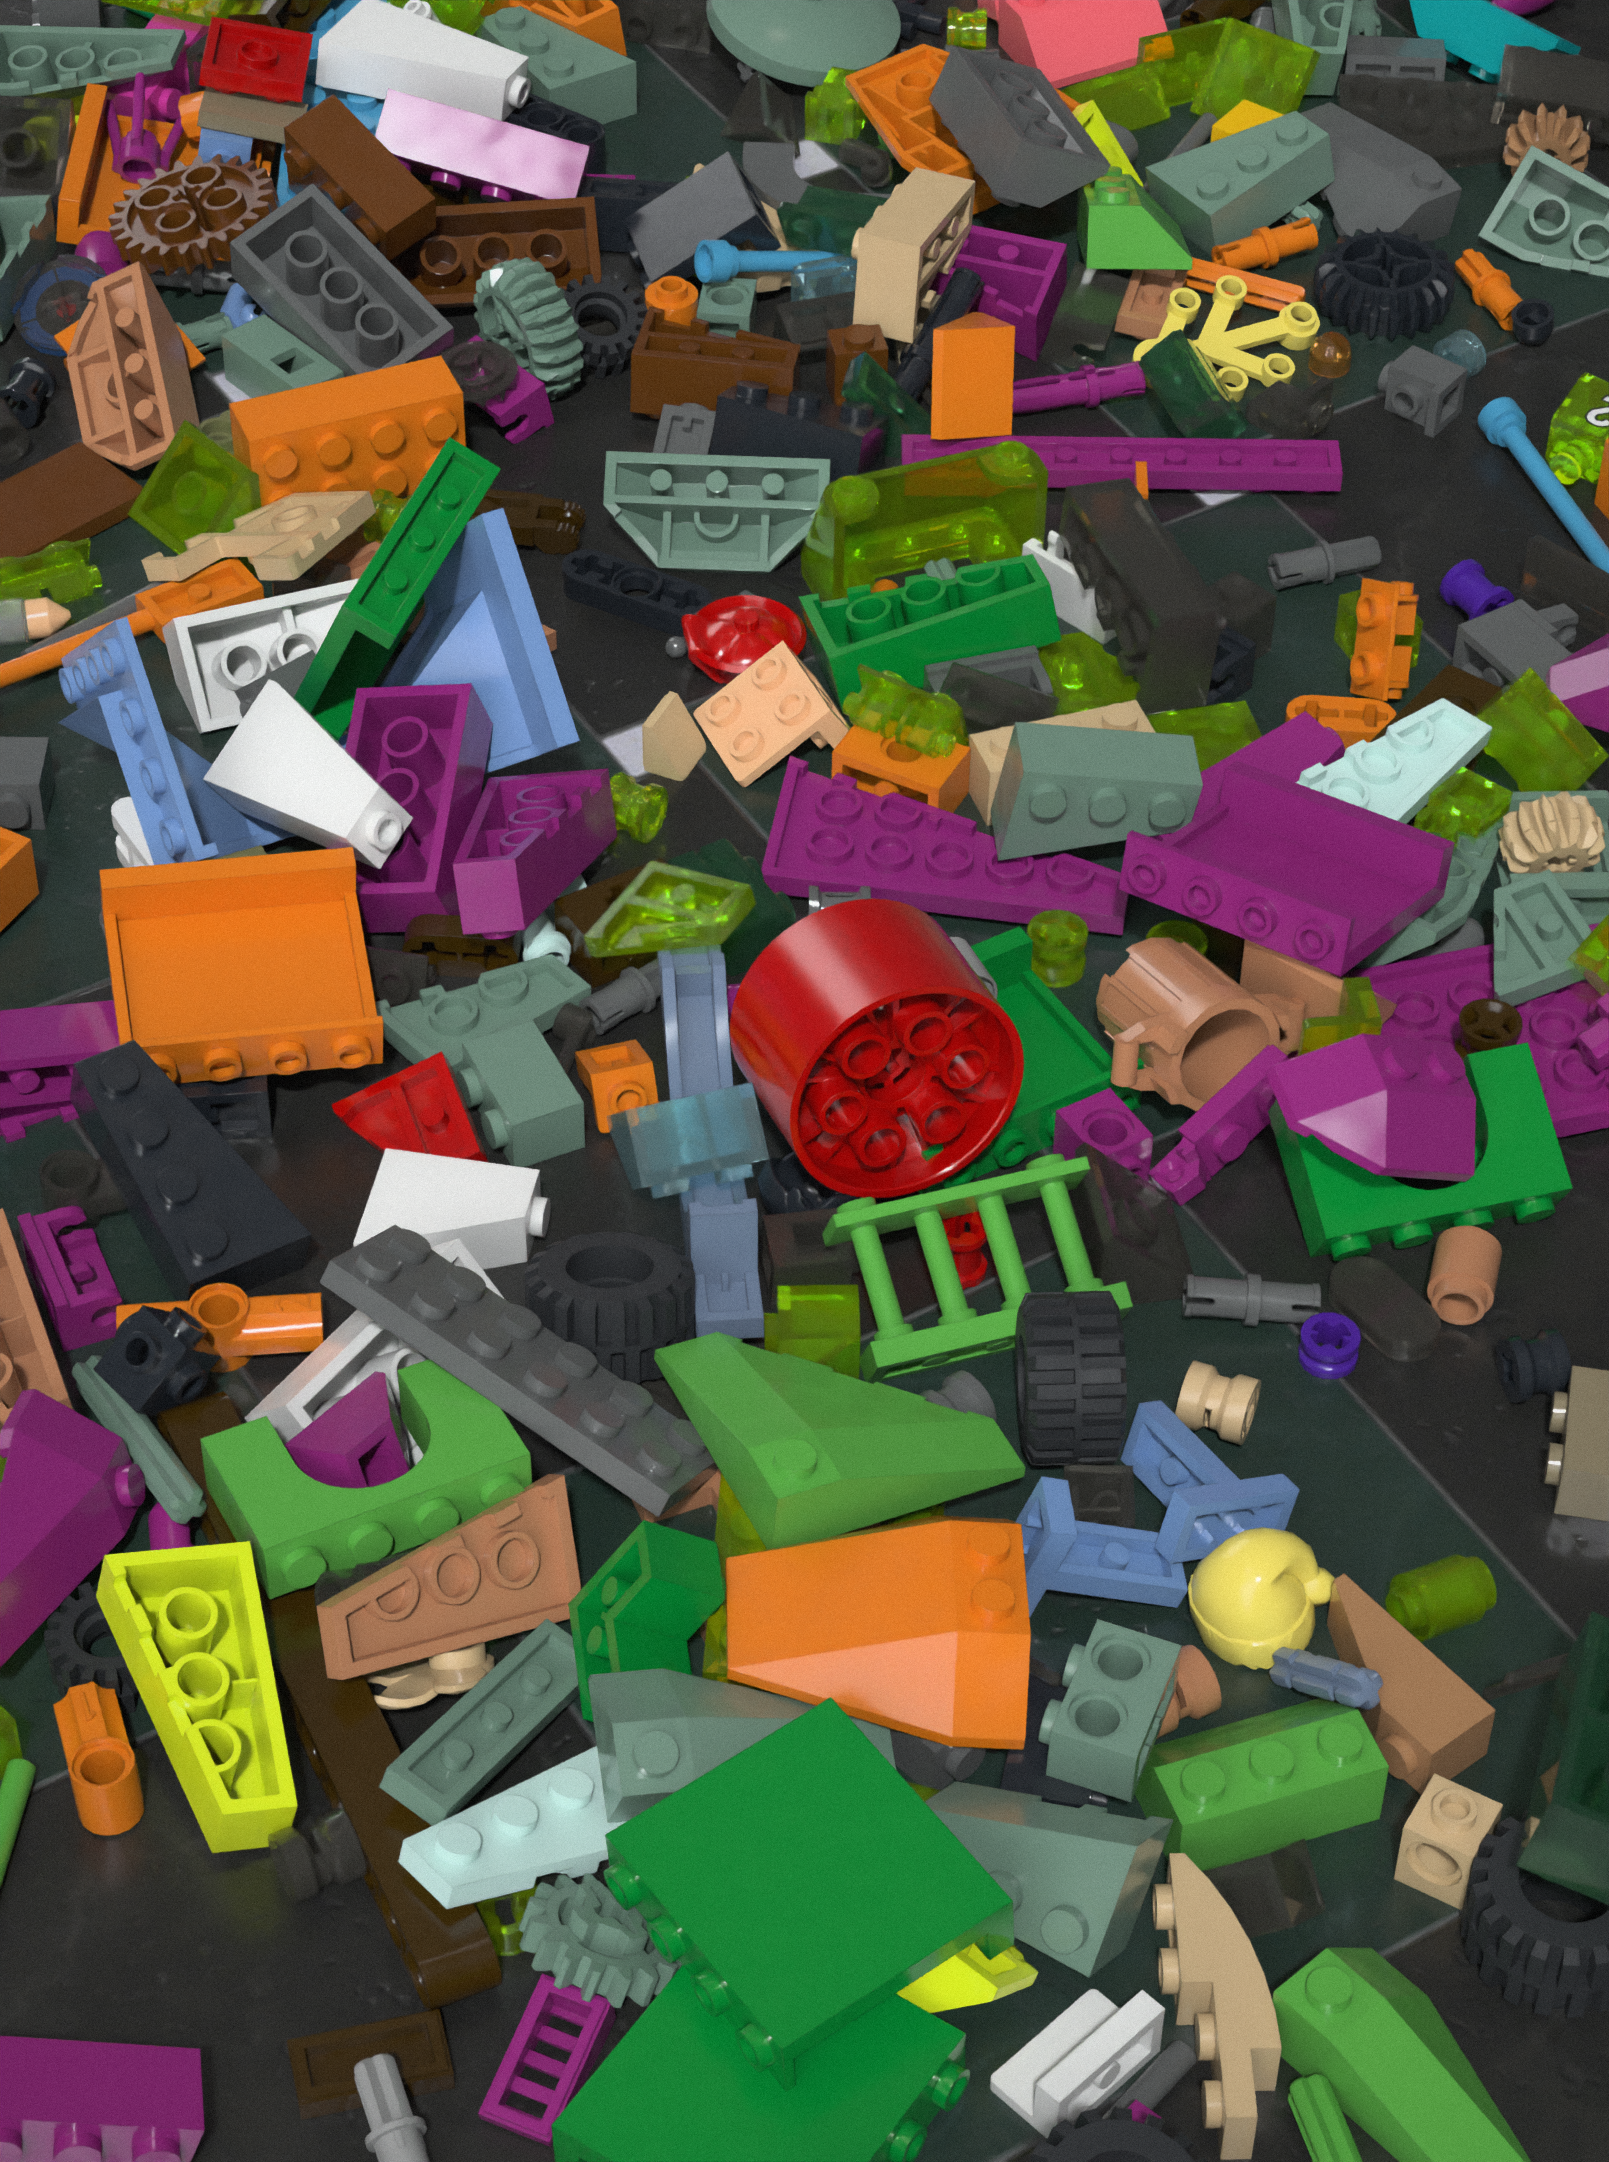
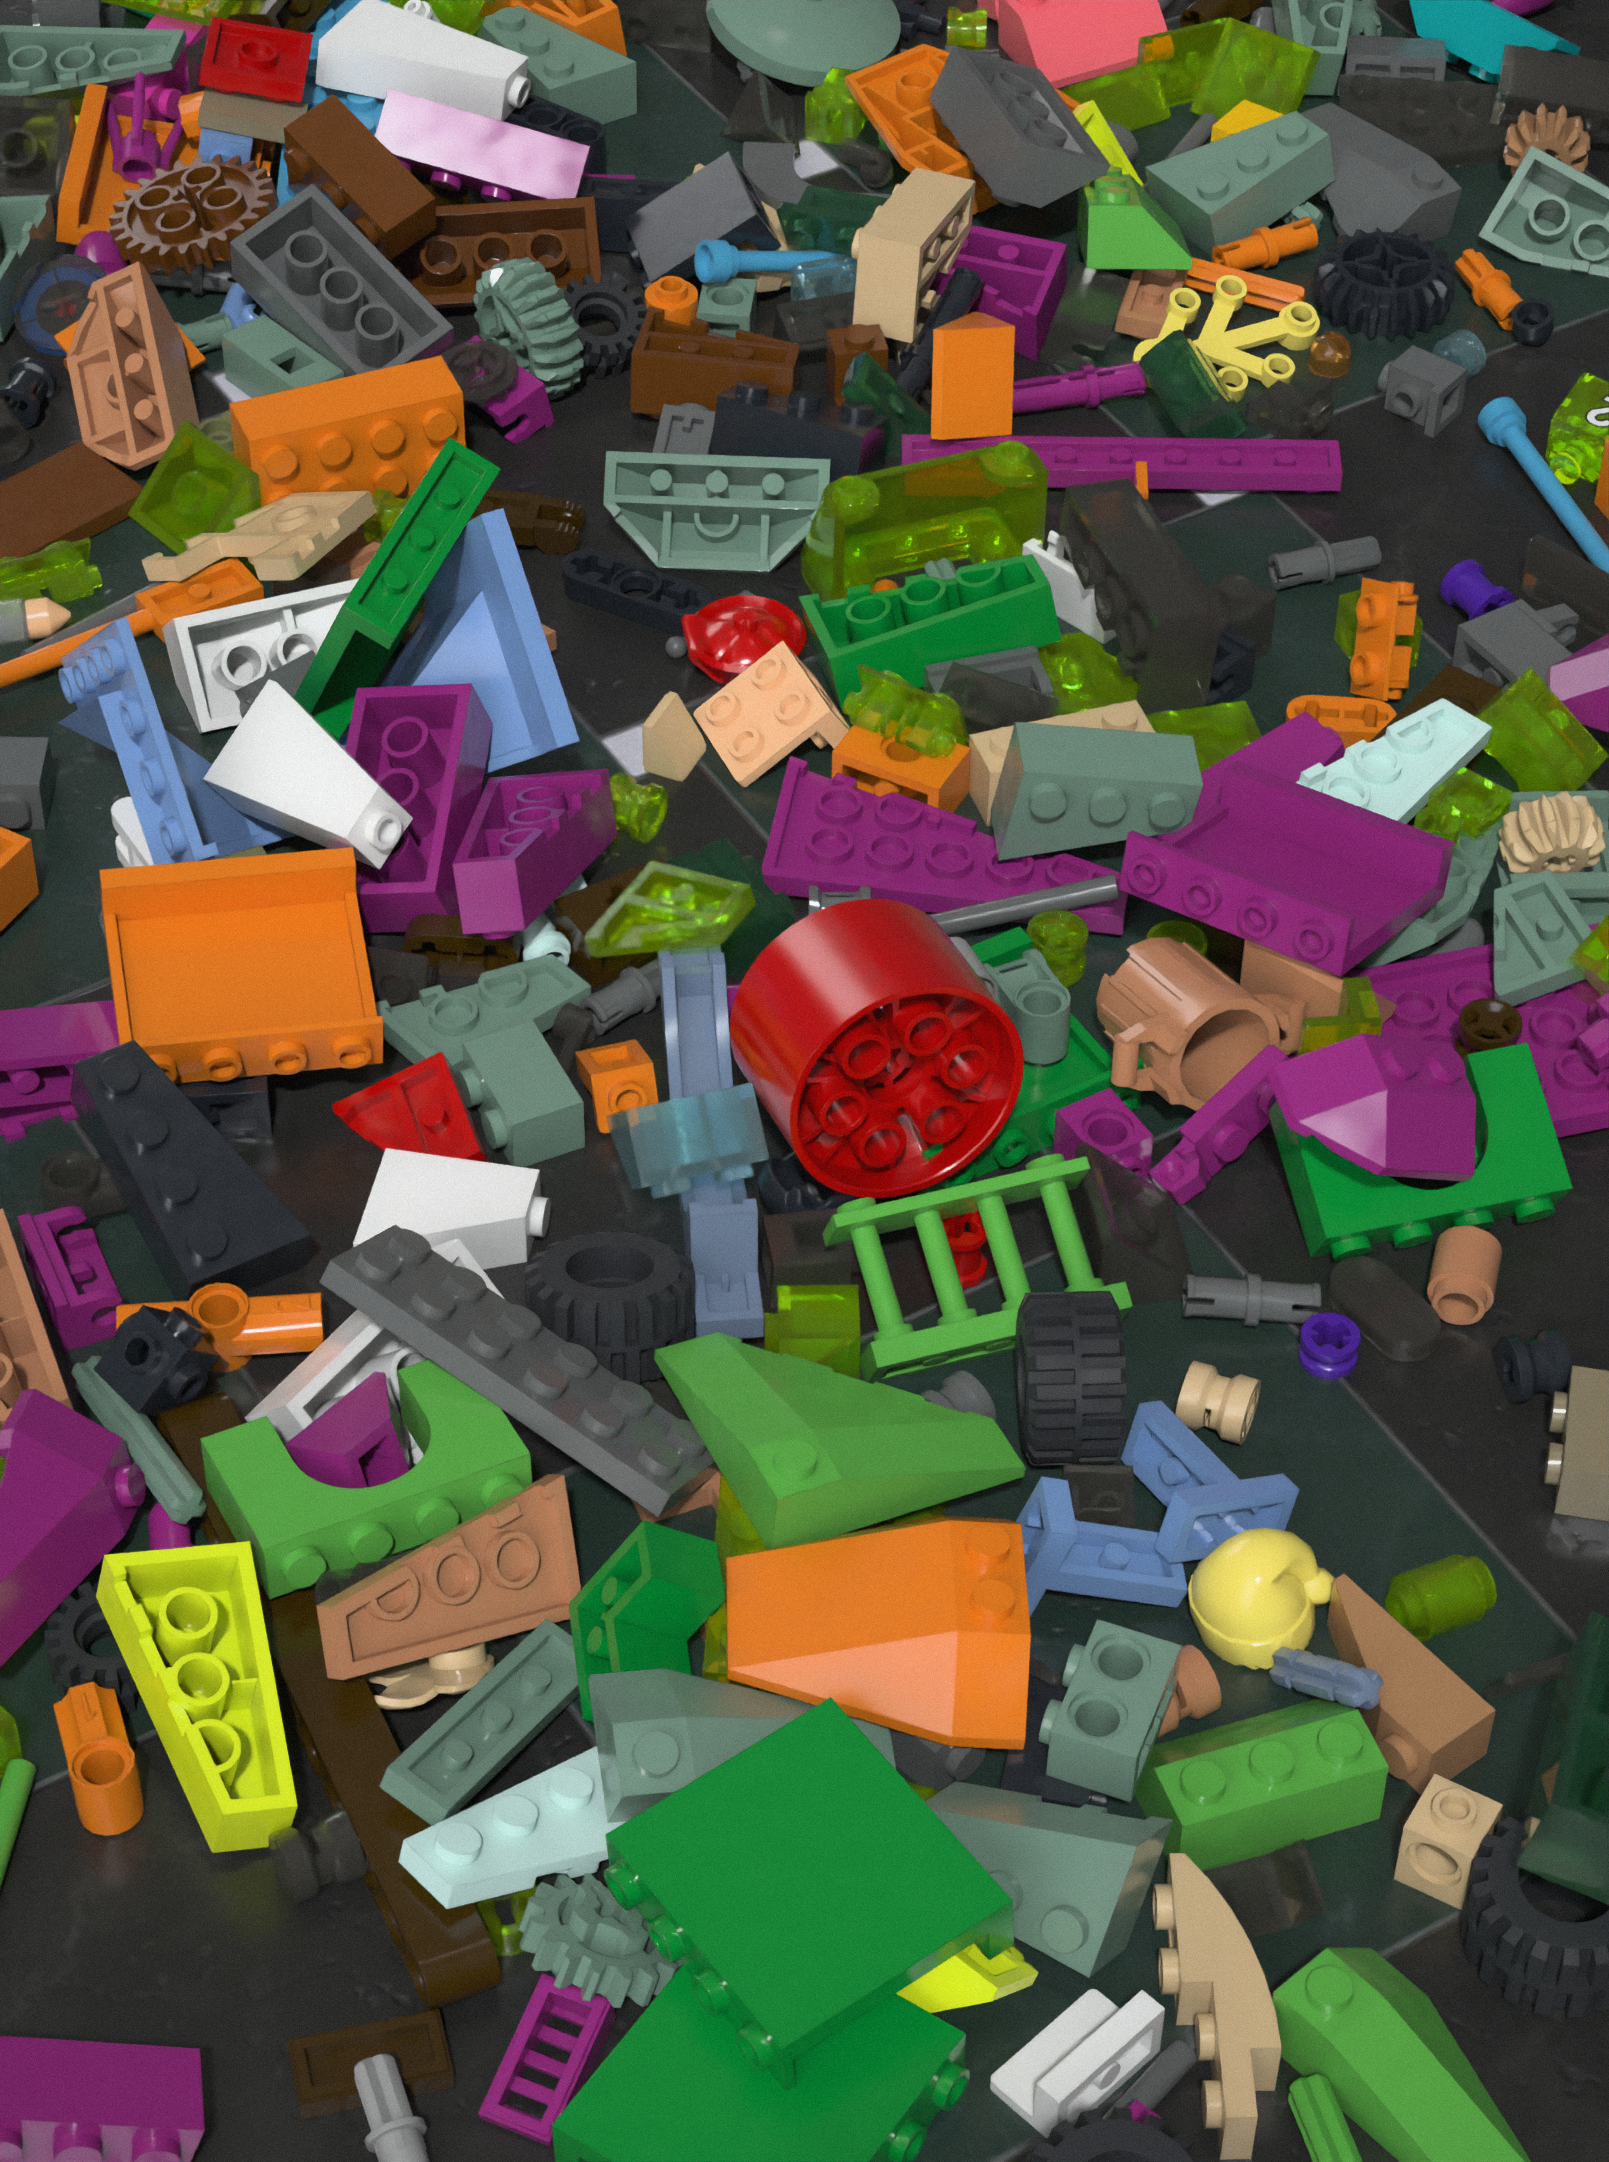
none -> dark grey bar [929,874,1119,936]
none -> sand green piece [983,948,1071,1064]

